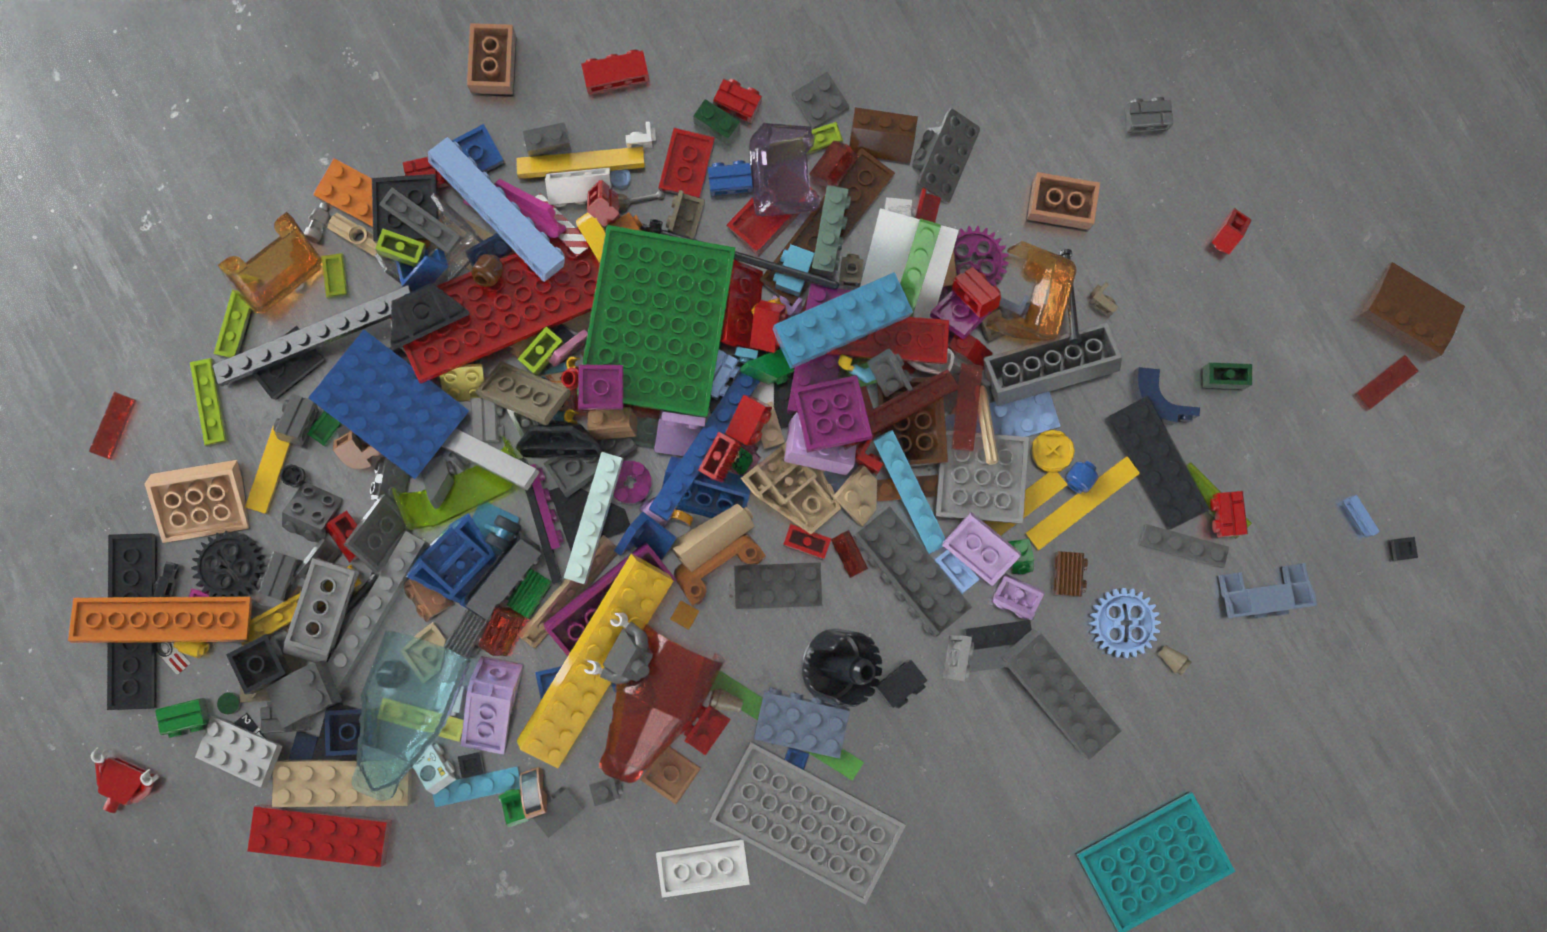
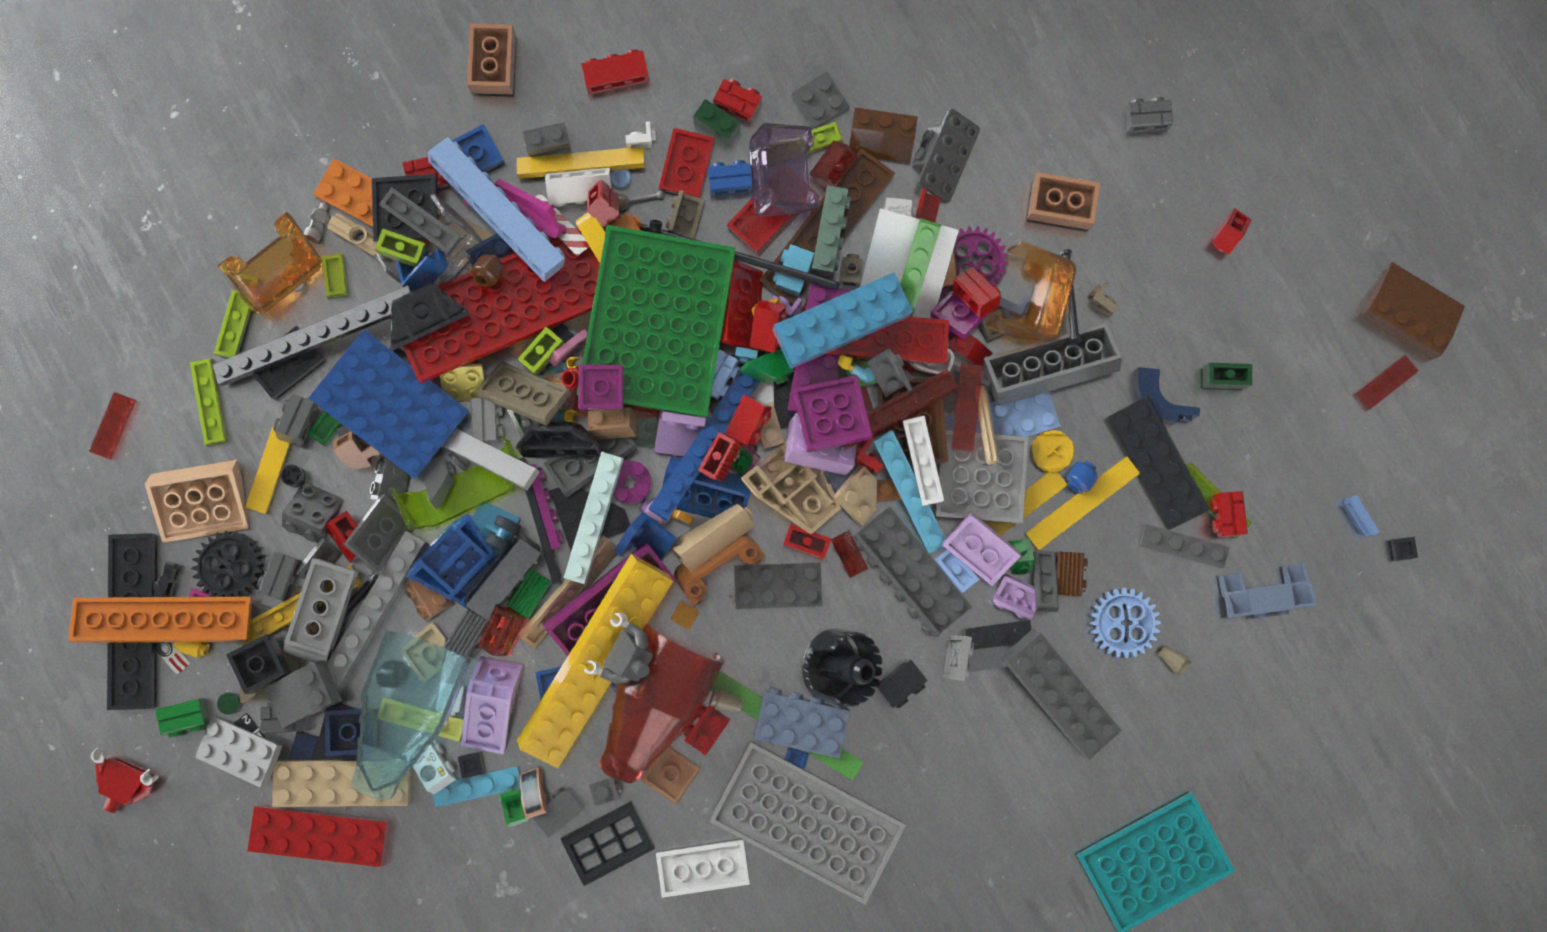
none -> black piece [560,801,655,886]
none -> white plate [903,416,944,506]
none -> dark grey tile [1033,550,1059,612]

